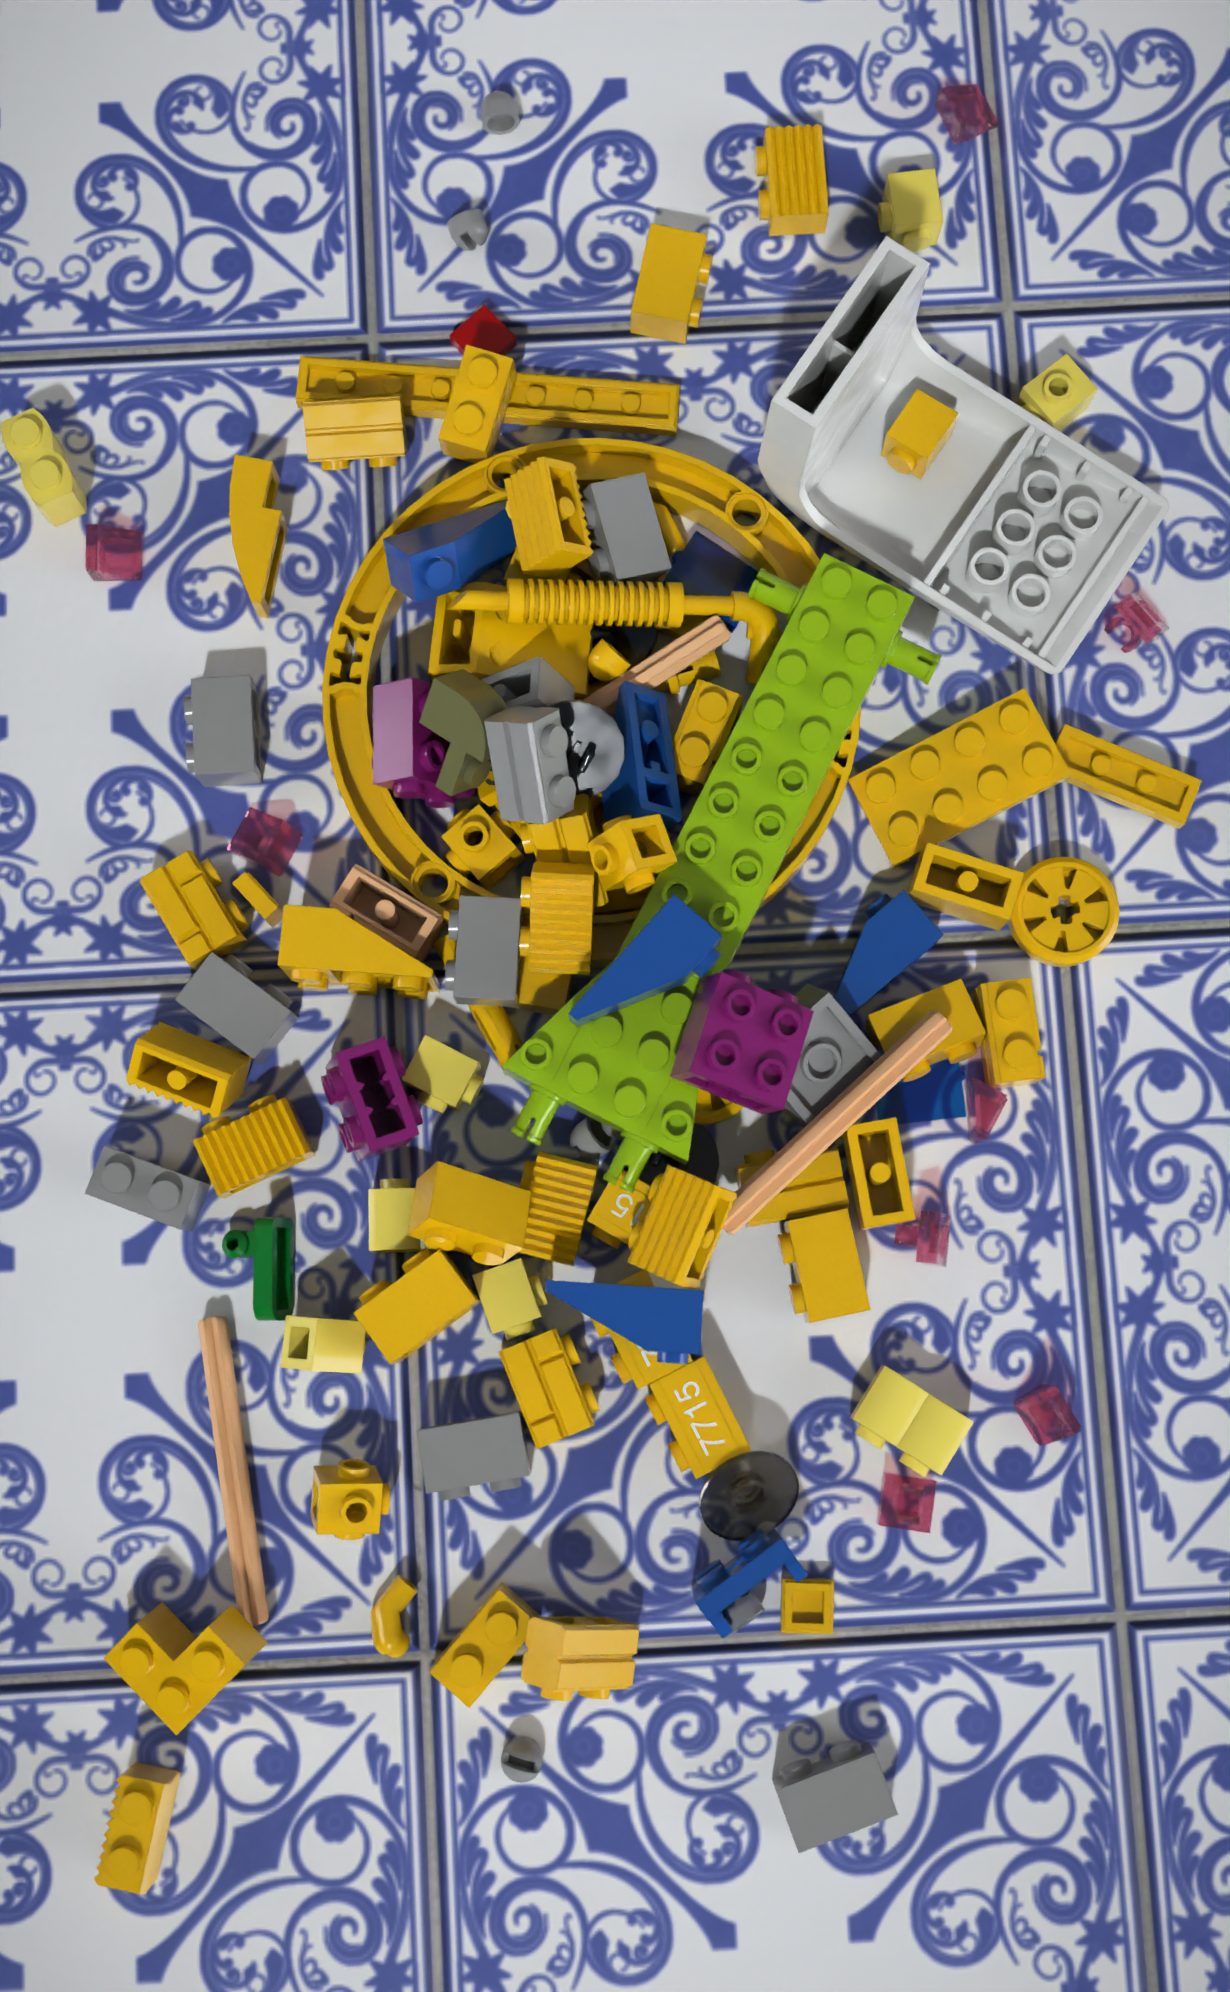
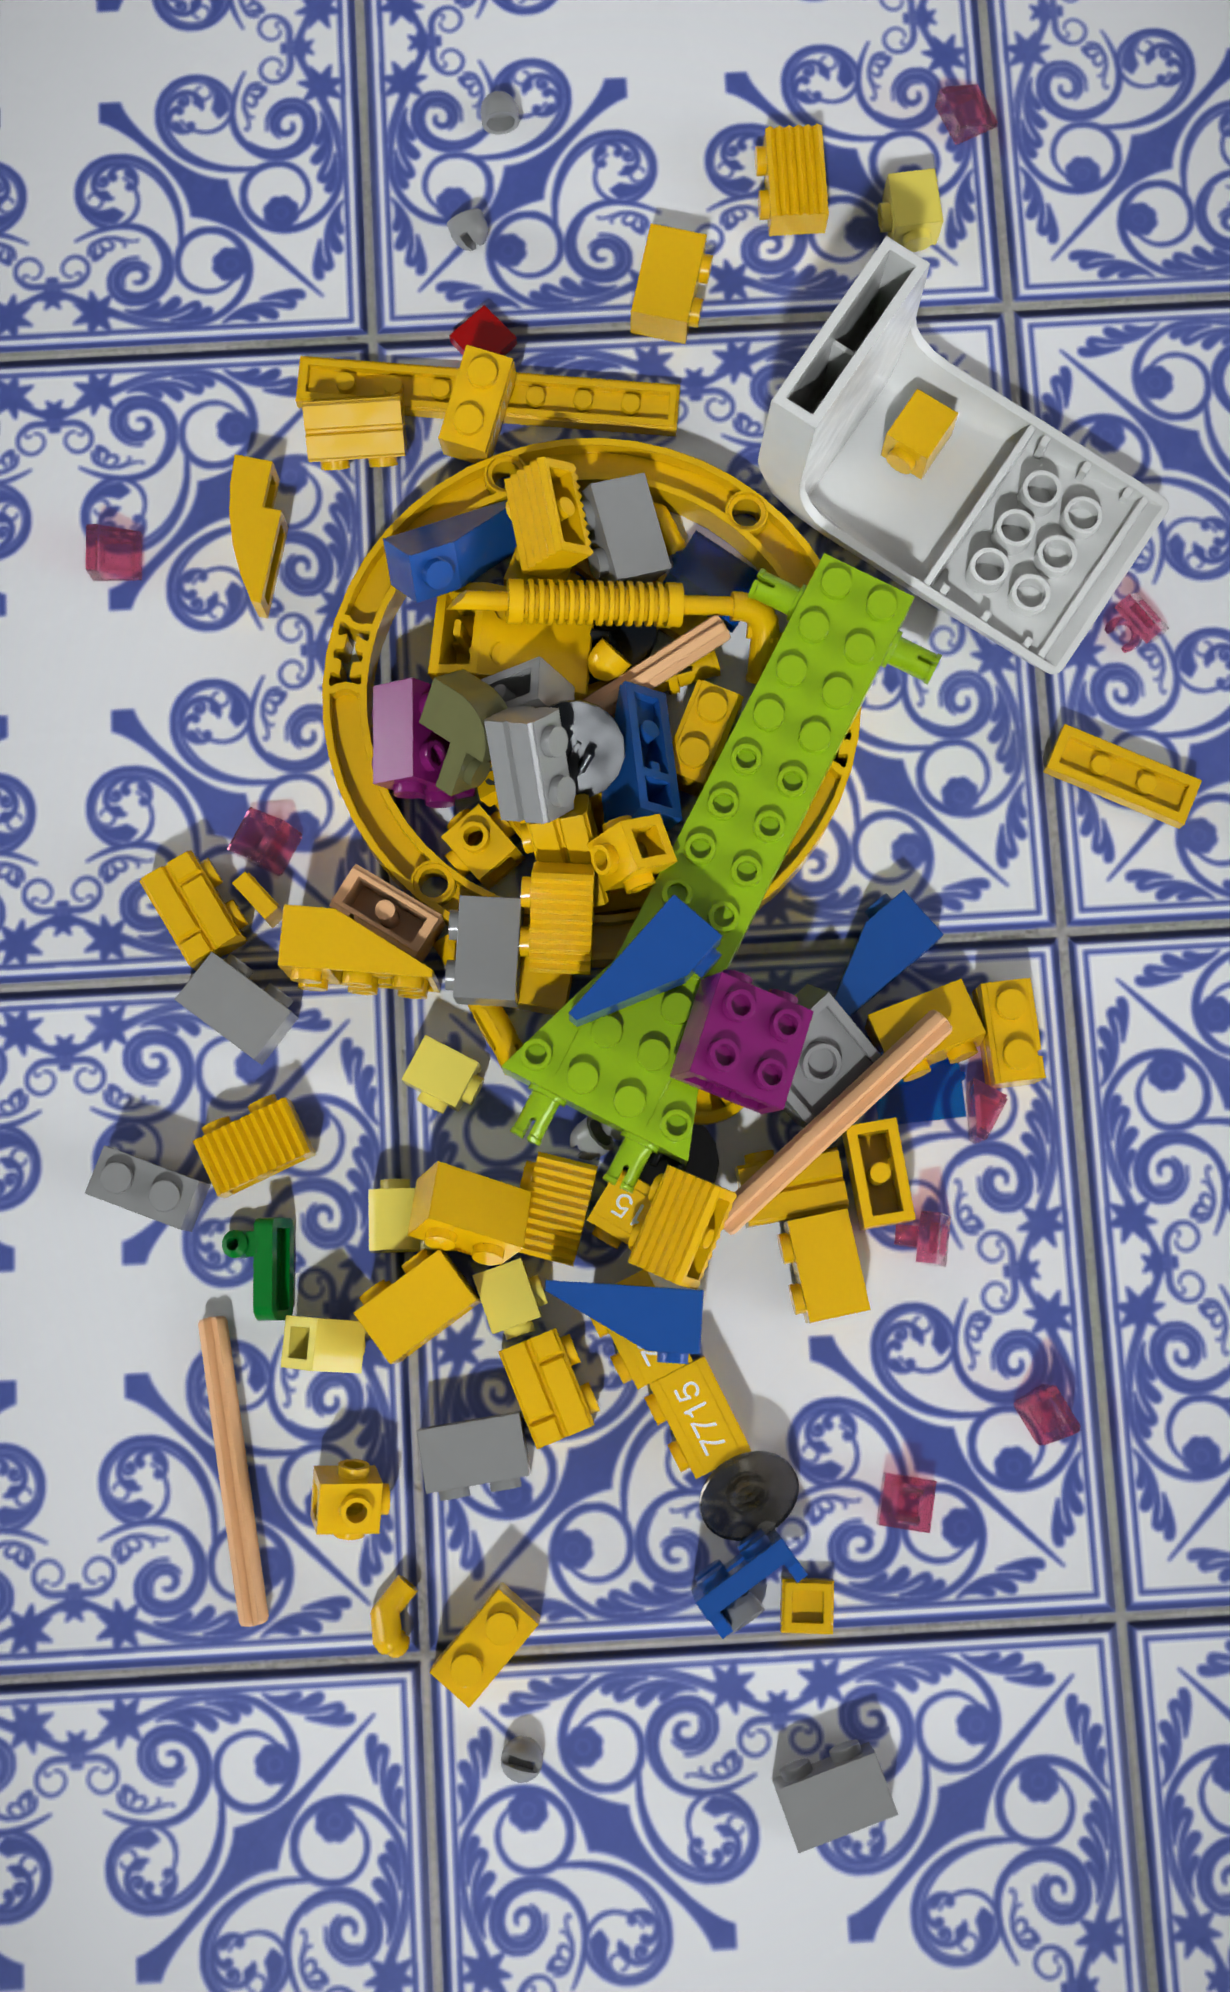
light yellow brick [1,408,87,527] -> none
yellow brick [94,1762,181,1894] -> none
yellow brick [103,1602,268,1736] -> none
yellow brick [126,1021,252,1119] -> none
light grey brick [184,675,262,787] -> none
magenta brick [321,1036,423,1162] -> none
yellow brick [521,1616,640,1701] -> none
yellow plate [848,688,1071,868] -> none
light yellow brick [849,1365,974,1478] -> none
yellow brick [907,842,1024,931] -> none
yellow wheel [1008,857,1120,967] -> none
light yellow brick [1016,353,1098,431] -> none

